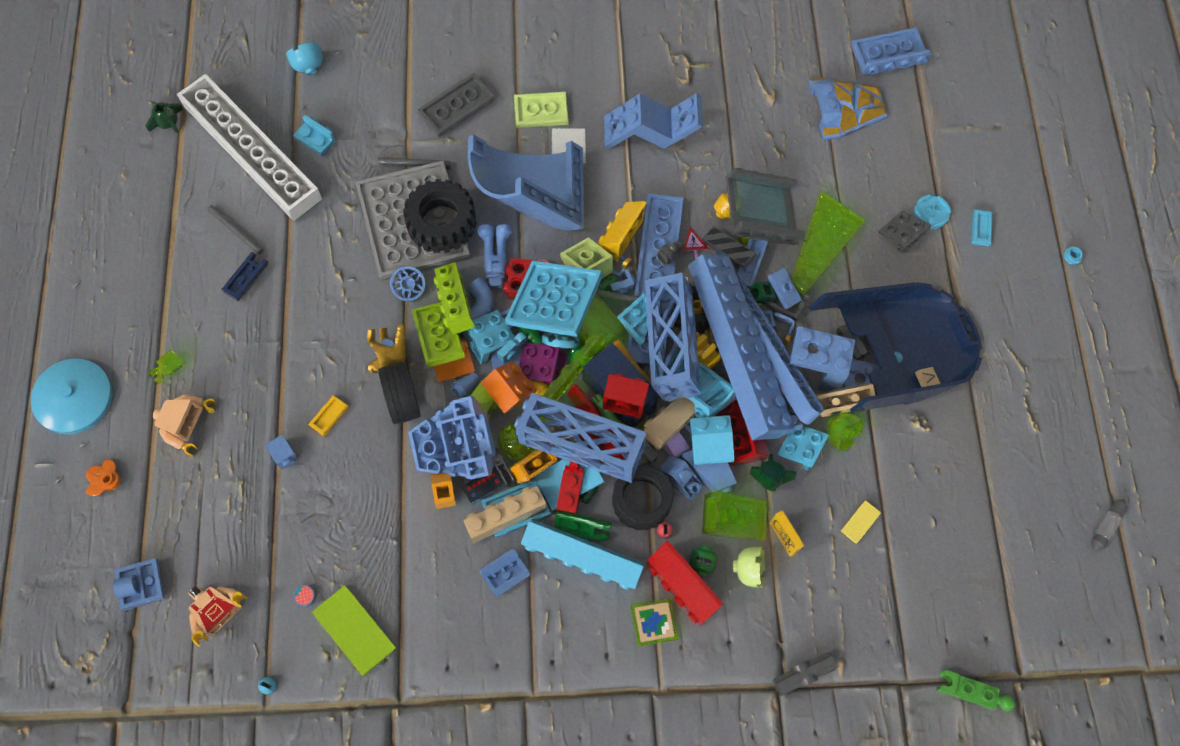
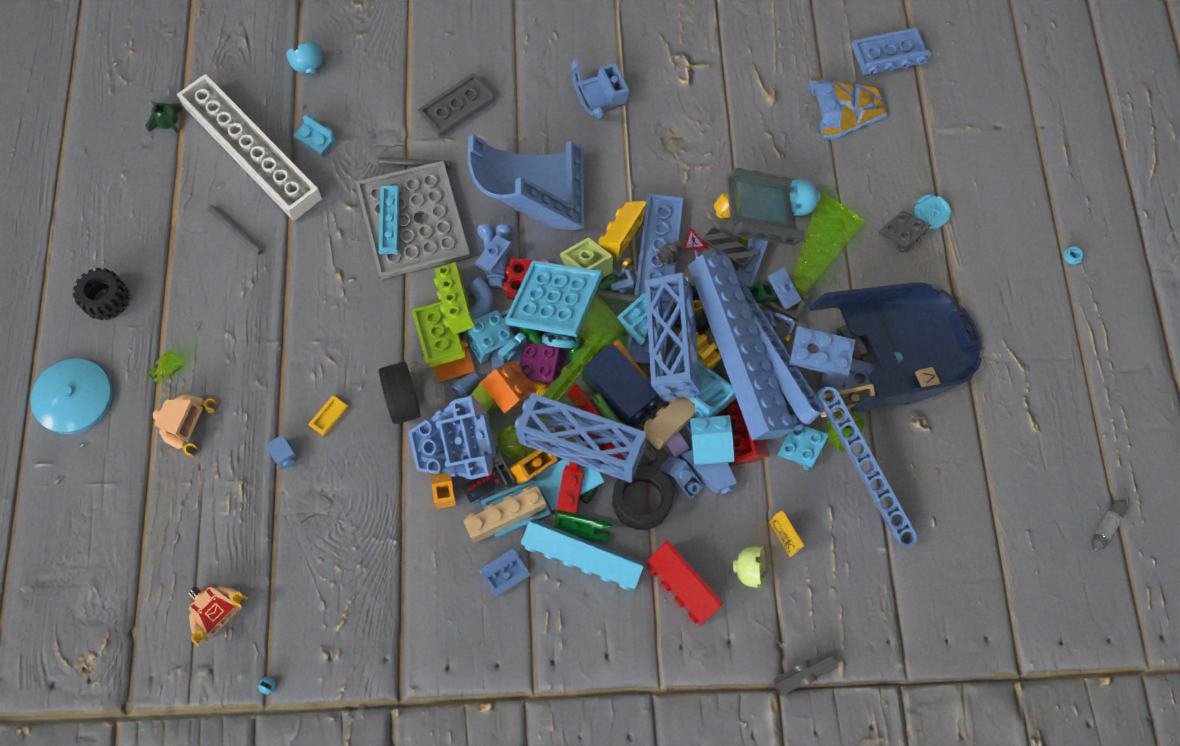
orange plate [85,459,121,496] -> none
medium blue plate [113,558,165,611] -> none
dark blue hinge [221,252,269,301] -> none
tile [293,585,316,607] -> none
lime tile [312,585,397,677] -> none
pearl gold piece [367,324,406,373] -> none
medium blue wheel [390,266,425,301] -> none
black tyre [403,179,476,253] -> none
yellowish green tile [514,92,569,128] -> none
white sticker [552,129,586,164] -> none
red brick [602,374,649,419] -> none
medium blue bracket [604,93,703,149] -> none
tile [630,598,679,647] -> none
coral hinge [657,522,673,539] -> none
green head [689,545,718,576] -> none
clear neon green slope [702,491,767,541] -> none
dark green piece [750,454,797,492] -> none
light yellow tile [841,500,881,544] -> none
bright green plate [936,670,1016,712] -> none
medium azure tile [971,209,993,246] -> none
none -> black tyre [73,268,129,320]
none -> medium azure tile [379,185,400,254]
none -> medium blue plate [475,235,512,274]
none -> medium blue piece [571,58,629,119]
none -> medium azure cylinder [790,179,820,216]
none -> medium blue beam [817,387,917,547]

